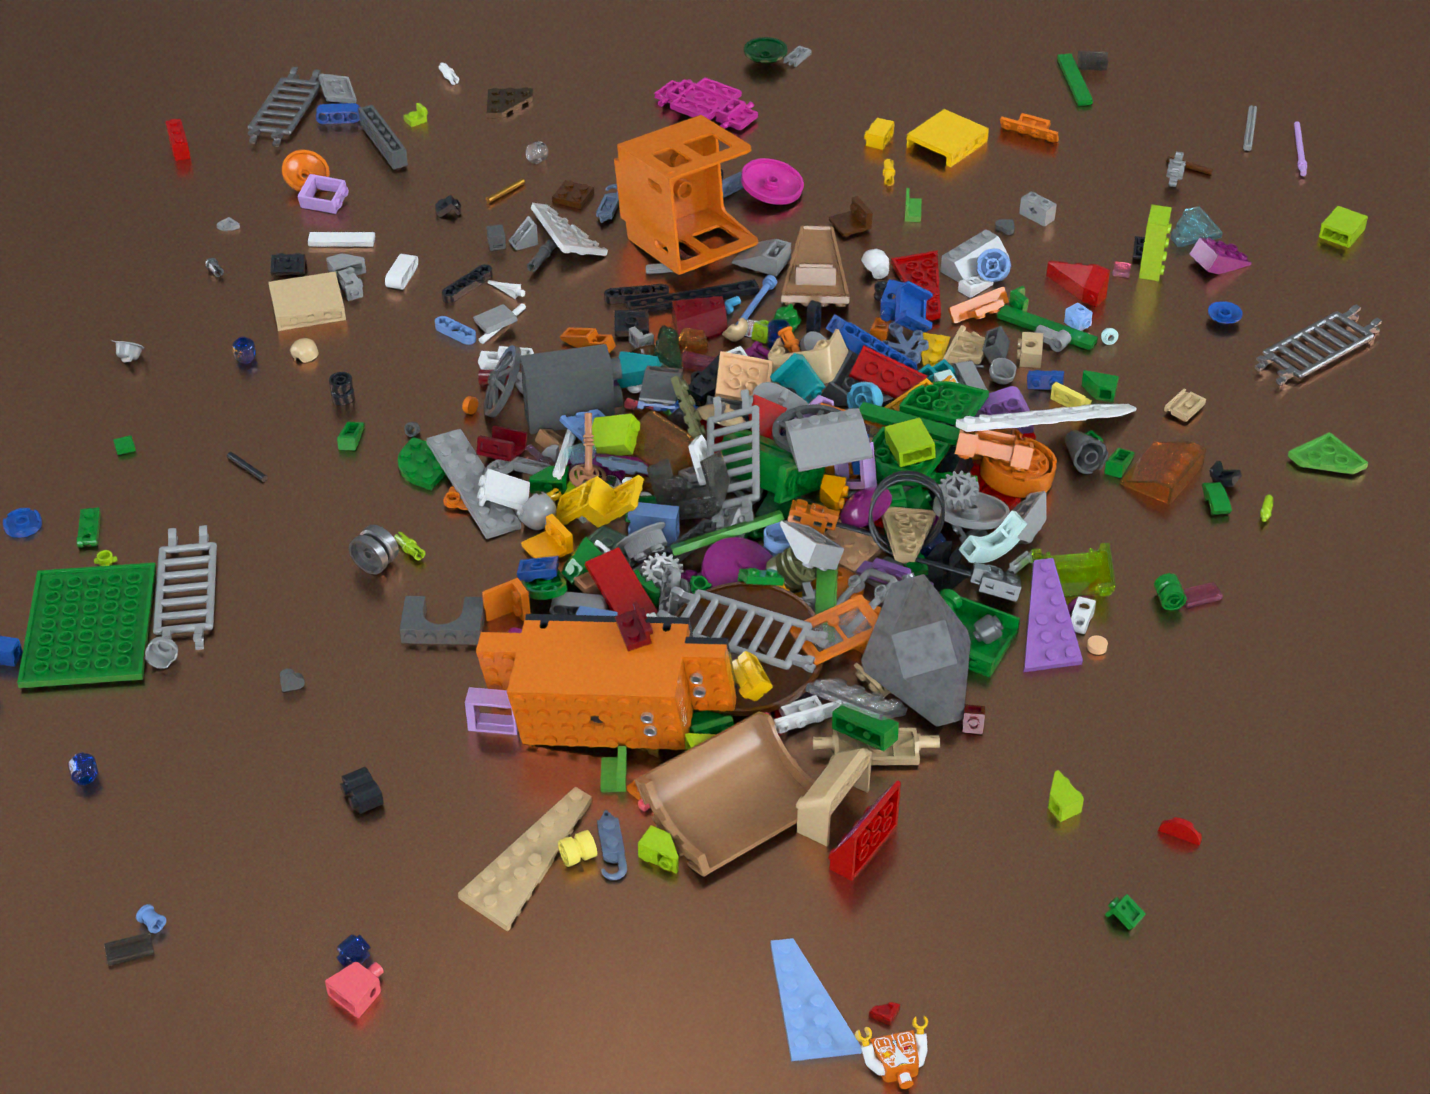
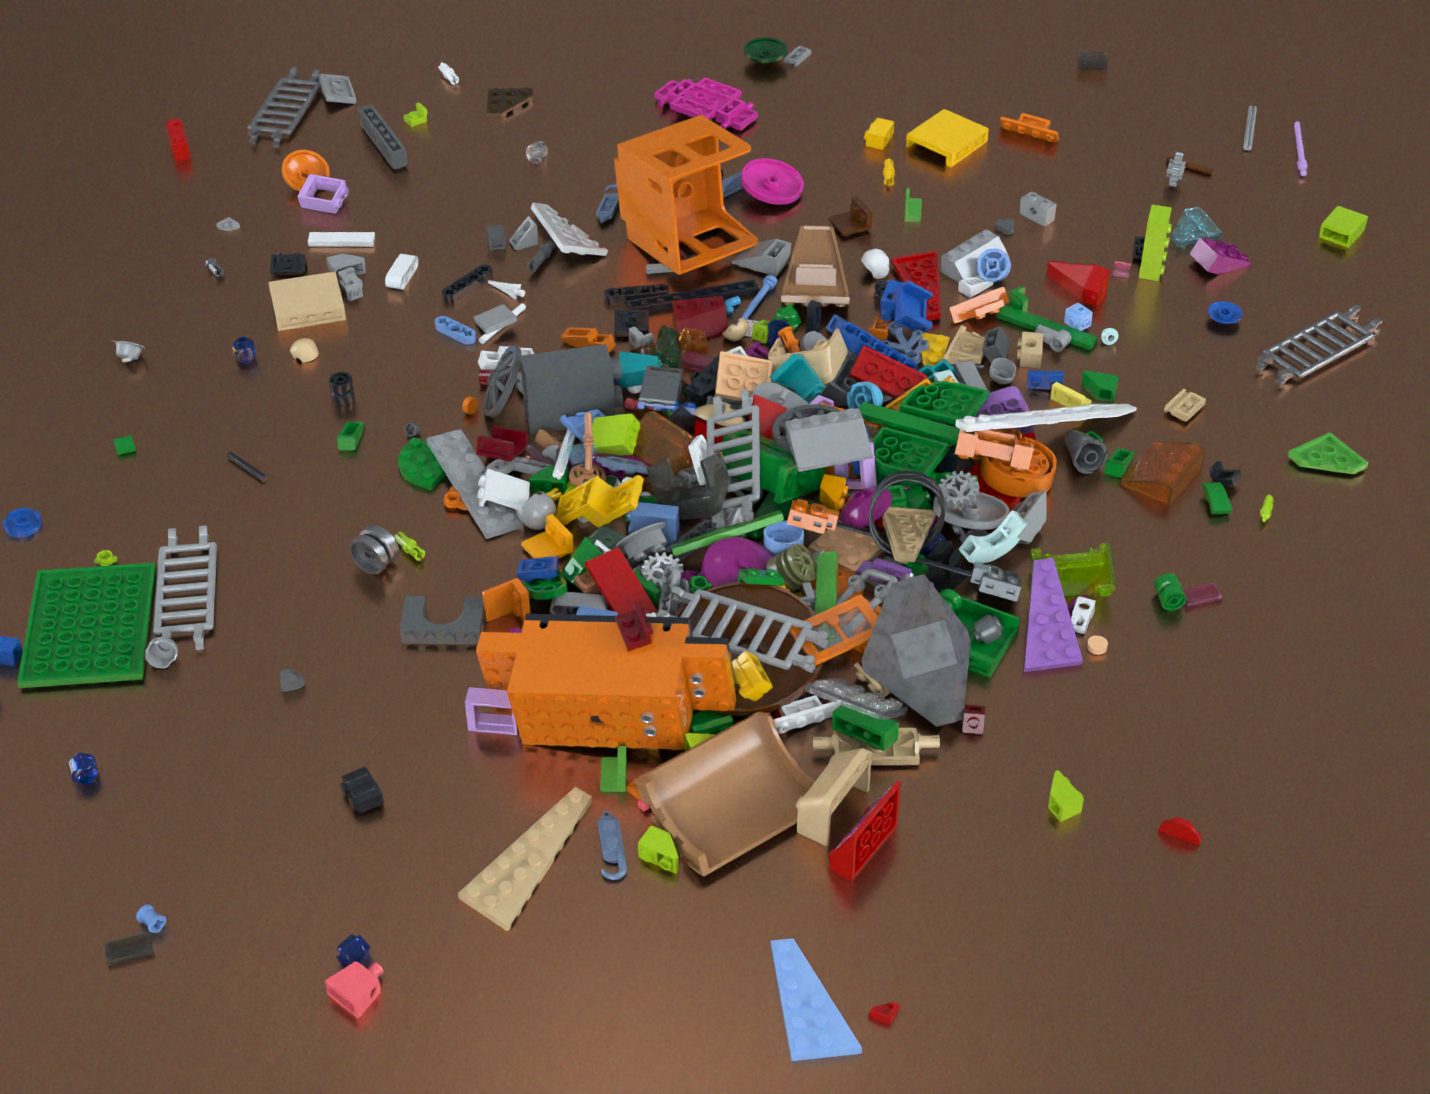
green plate [76,508,101,548] -> none
blue beam [316,103,360,124] -> none
black bracket [435,195,461,217] -> none
pearl gold bar [486,178,525,203] -> none
reddish brown plate [552,180,594,209] -> none
light yellow wheel [558,830,597,867] -> none
olive wing [671,375,707,441] -> none
light grey slope [780,520,844,571] -> none
torso [855,1016,928,1089] -> none
lime brick [884,418,936,467] -> none
light grey axle [1008,551,1034,574] -> none
green tile [1057,54,1093,106] -> none
green bracket [1105,894,1146,930] -> none

